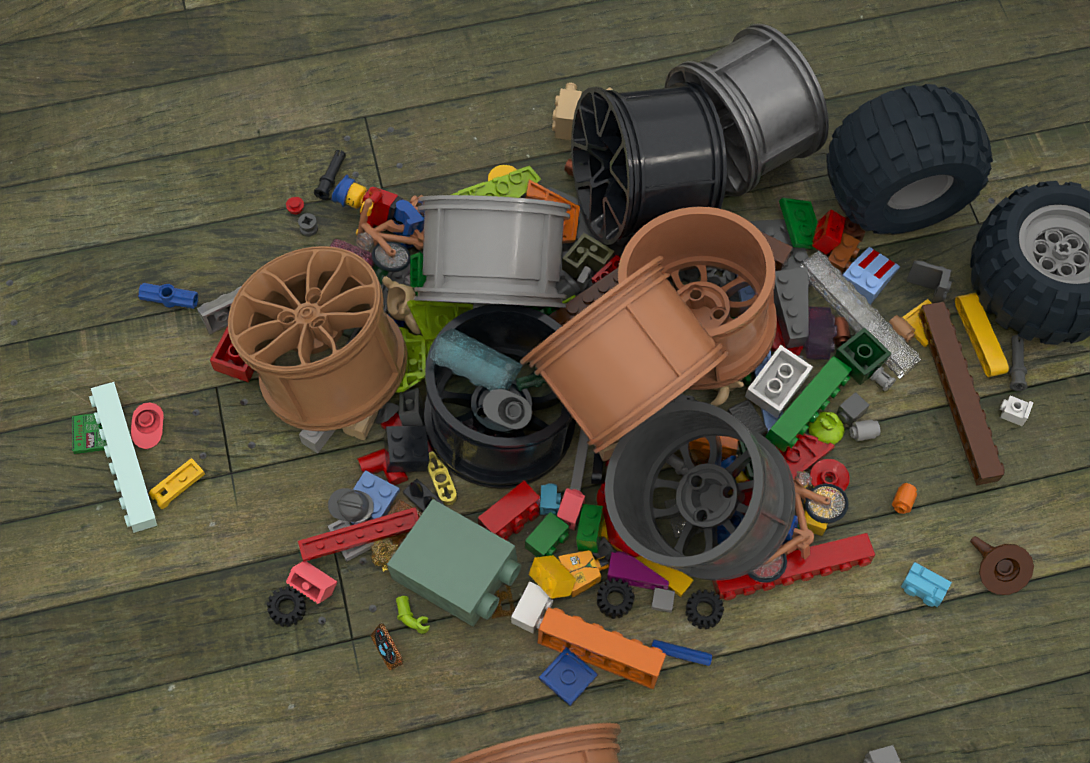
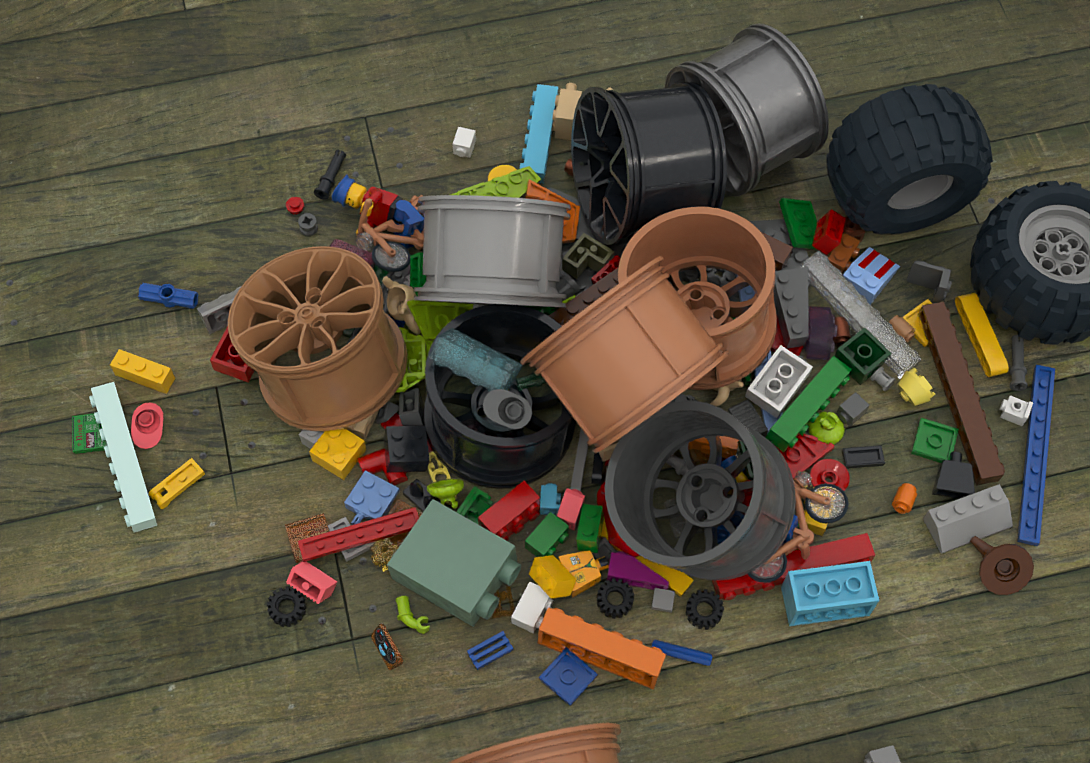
dark grey piece [328,488,374,523] -> none
light grey tile [577,266,591,292] -> none
light grey brick [849,419,880,441] -> none
medium azure brick [901,562,951,607] -> none
none -> yellow brick [110,349,175,394]
none -> clear orange tile [285,513,329,563]
none -> yellow brick [309,428,367,480]
none -> lime hair [427,478,464,509]
none -> white brick [453,127,476,158]
none -> green hinge [457,486,493,524]
none -> blue tile [467,631,513,670]
none -> medium azure brick [520,84,558,184]
none -> medium azure brick [781,561,879,626]
none -> black tile [842,445,885,469]
none -> light yellow cone [897,368,936,406]
none -> green tile [911,418,959,463]
none -> light grey slope [923,484,1013,554]
none -> black torso [932,452,975,499]
none -> blue plate [1017,365,1055,546]

